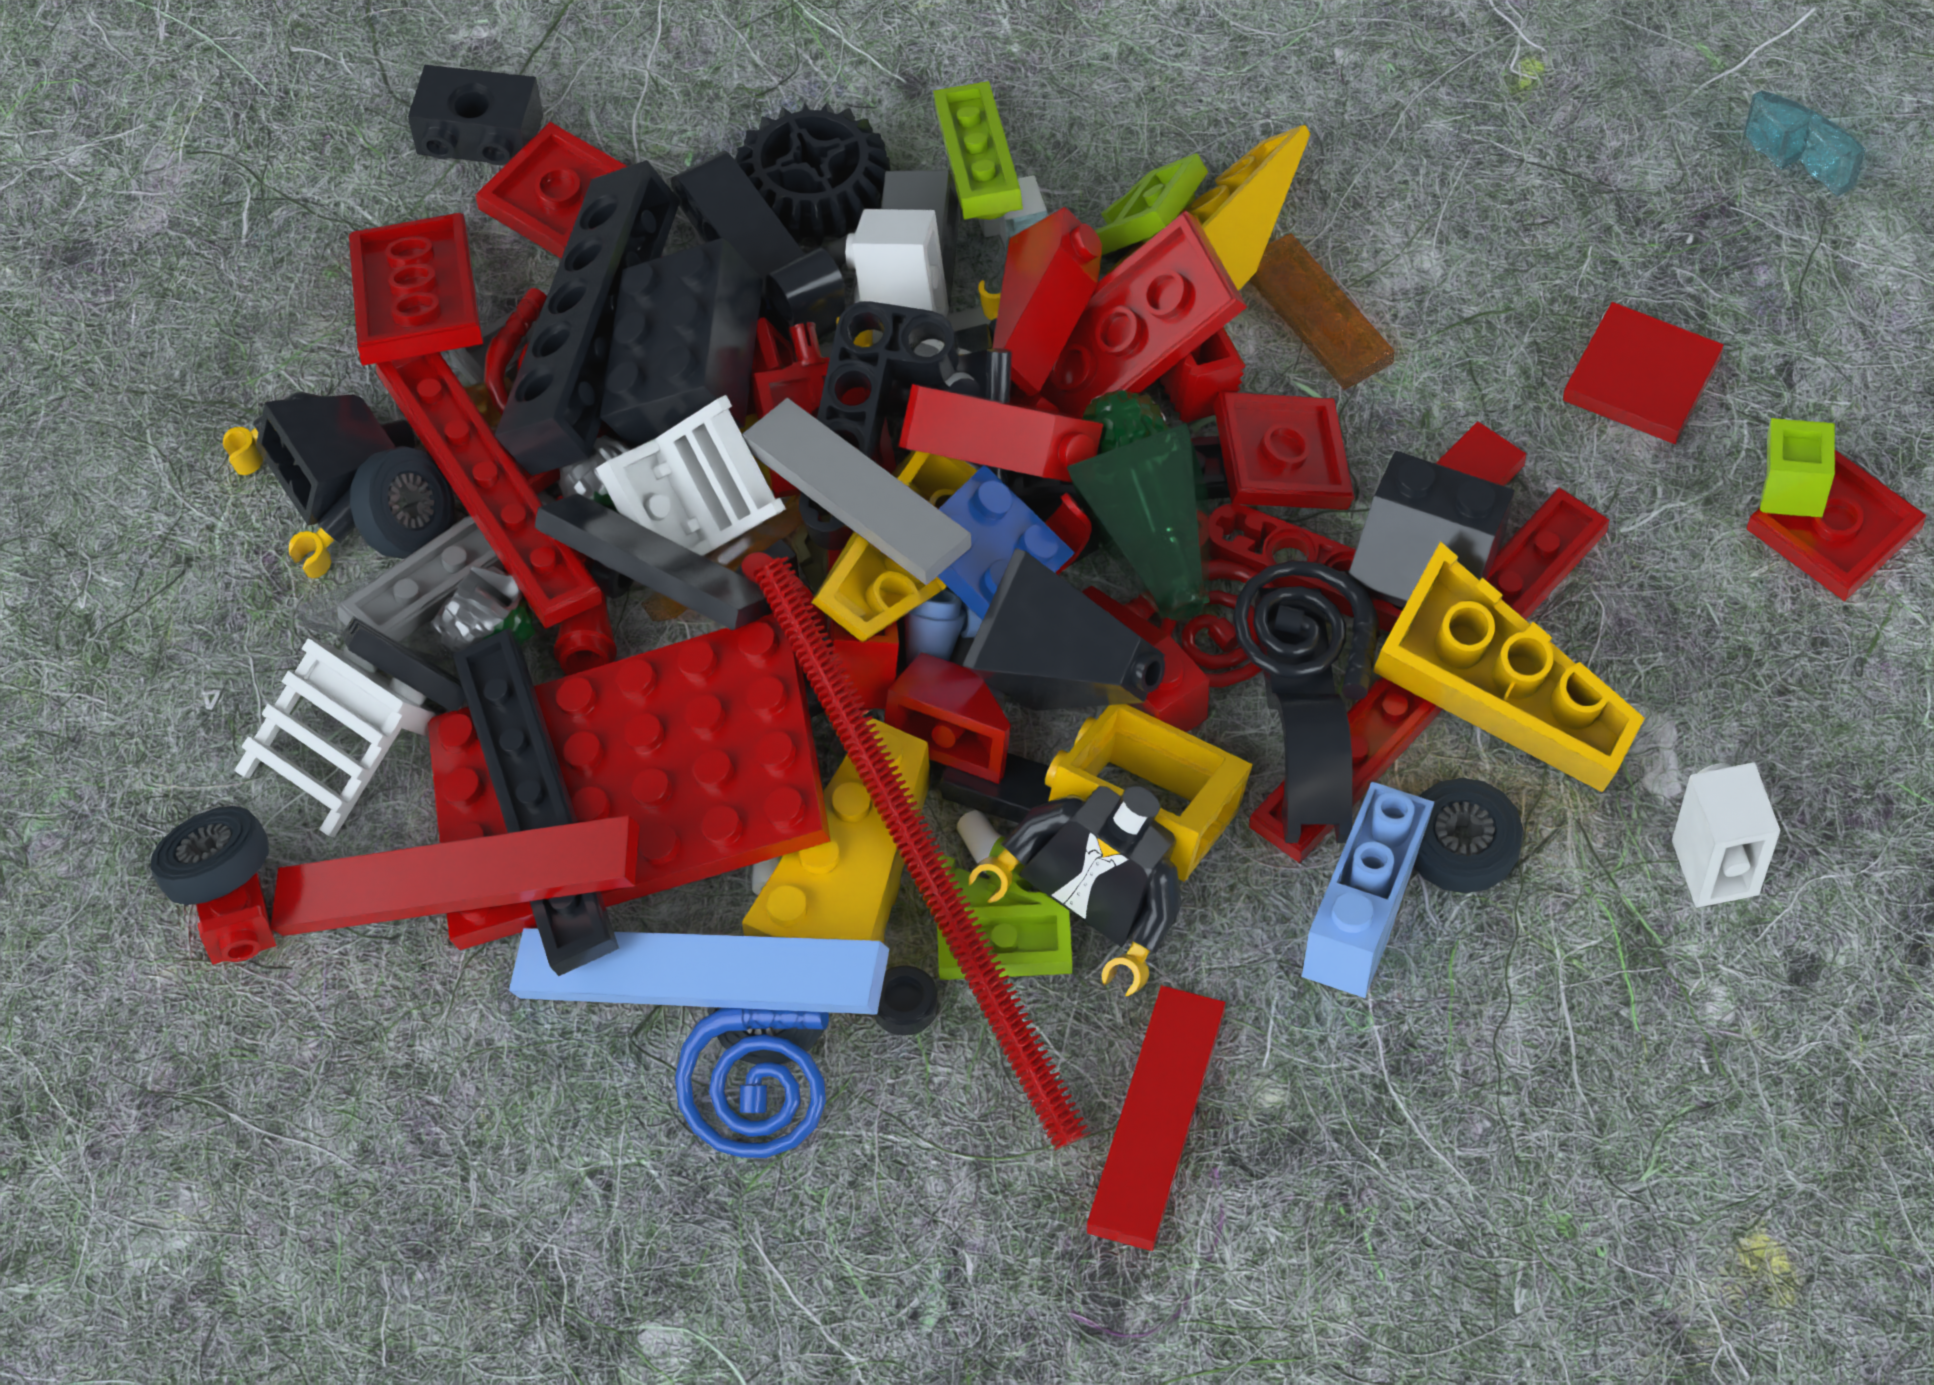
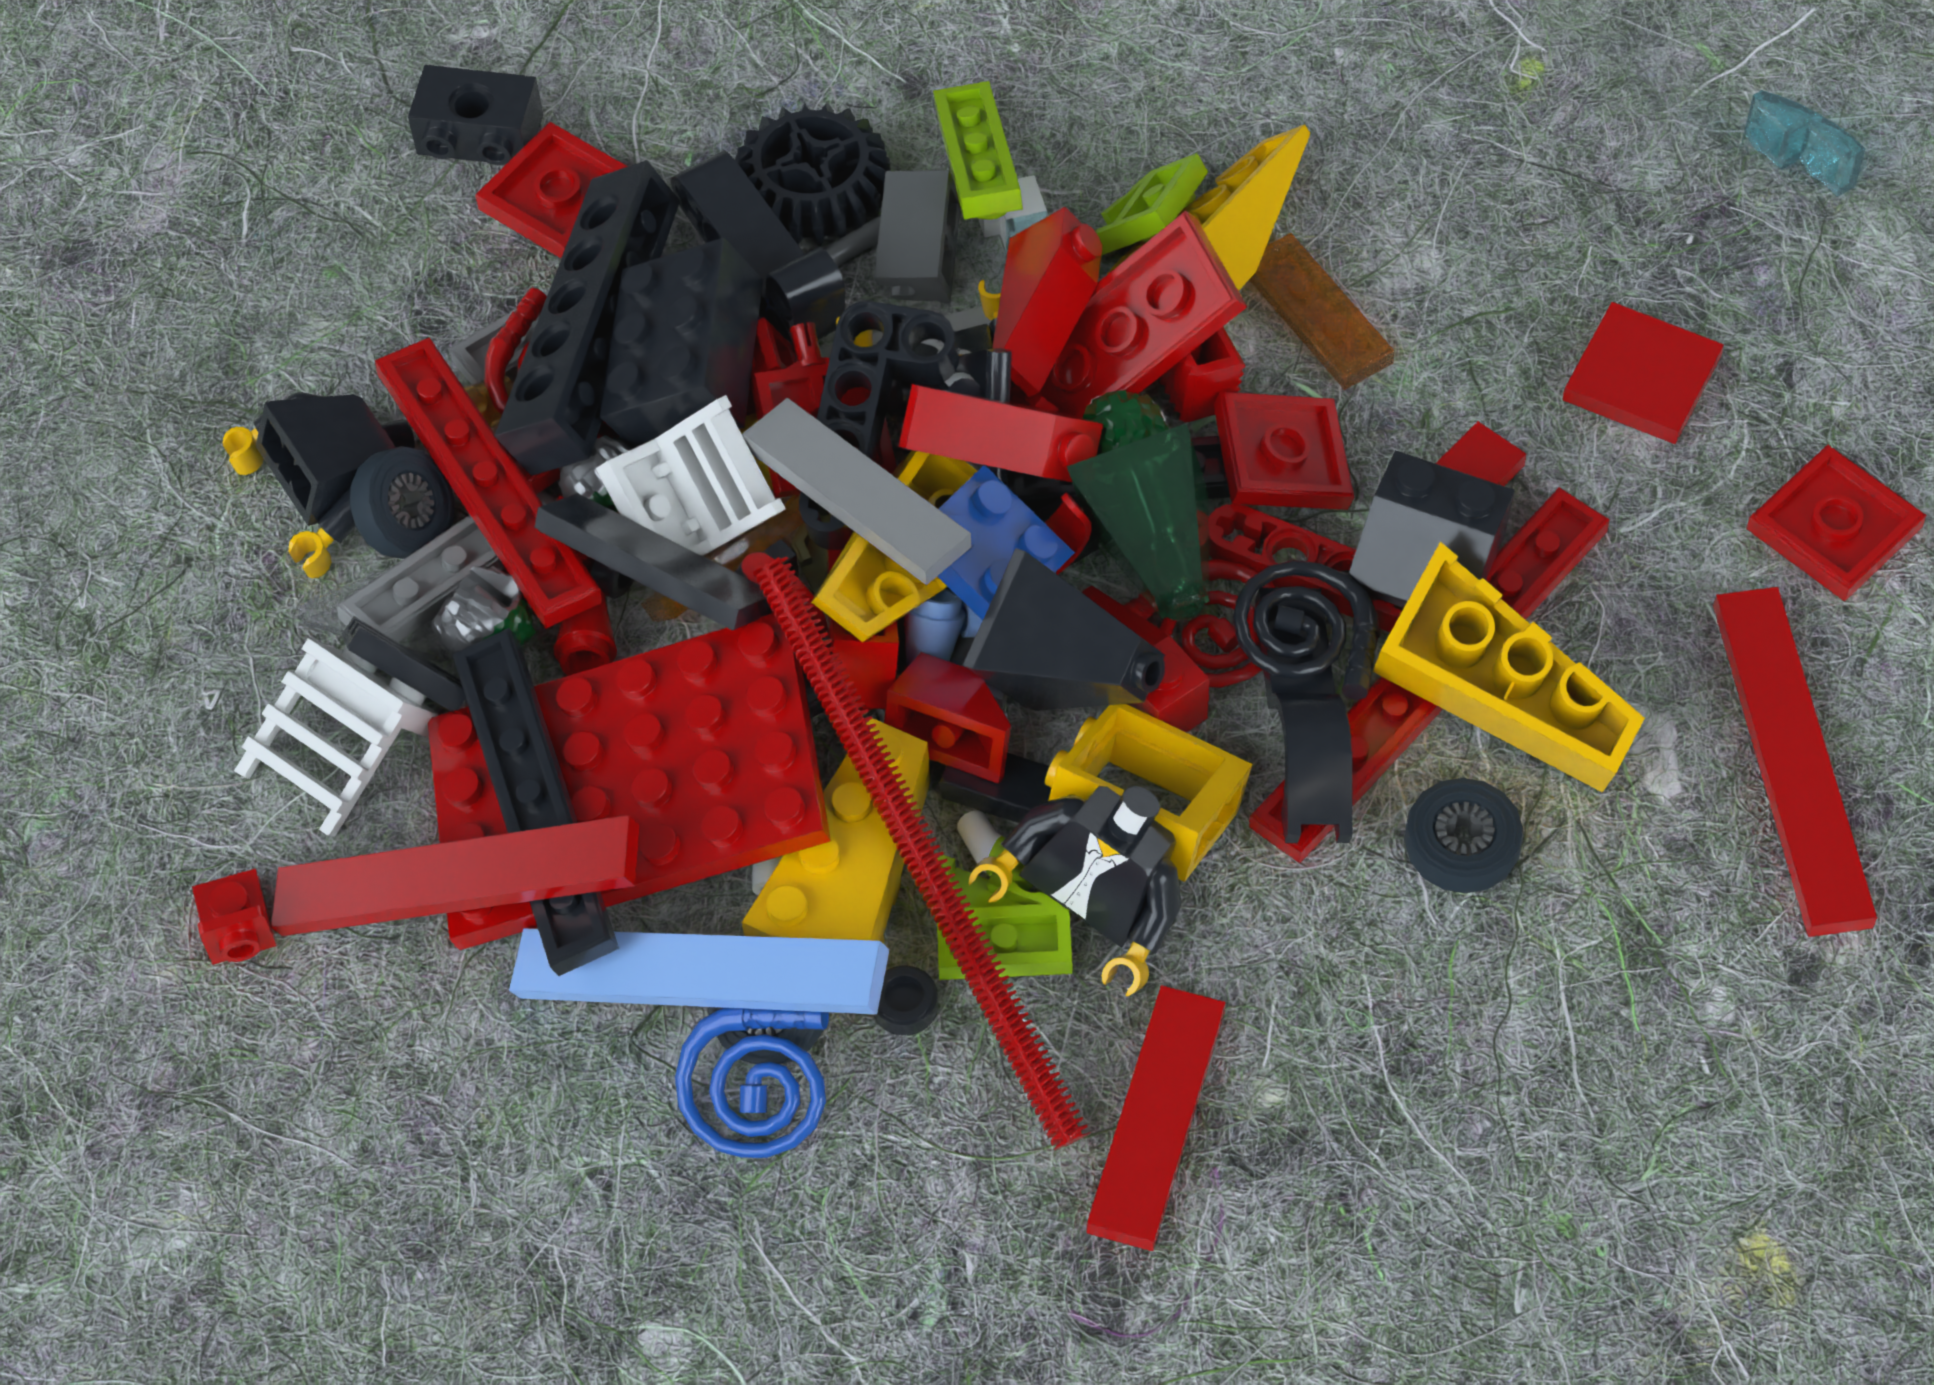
black bush [150,806,269,905] -> none
red tile [348,212,483,366] -> none
white brick [845,209,949,343] -> none
light blue slope [1302,782,1434,998] -> none
white brick [1672,762,1780,908] -> none
lime panel [1760,418,1835,517] -> none
none -> red tile [1713,587,1877,937]

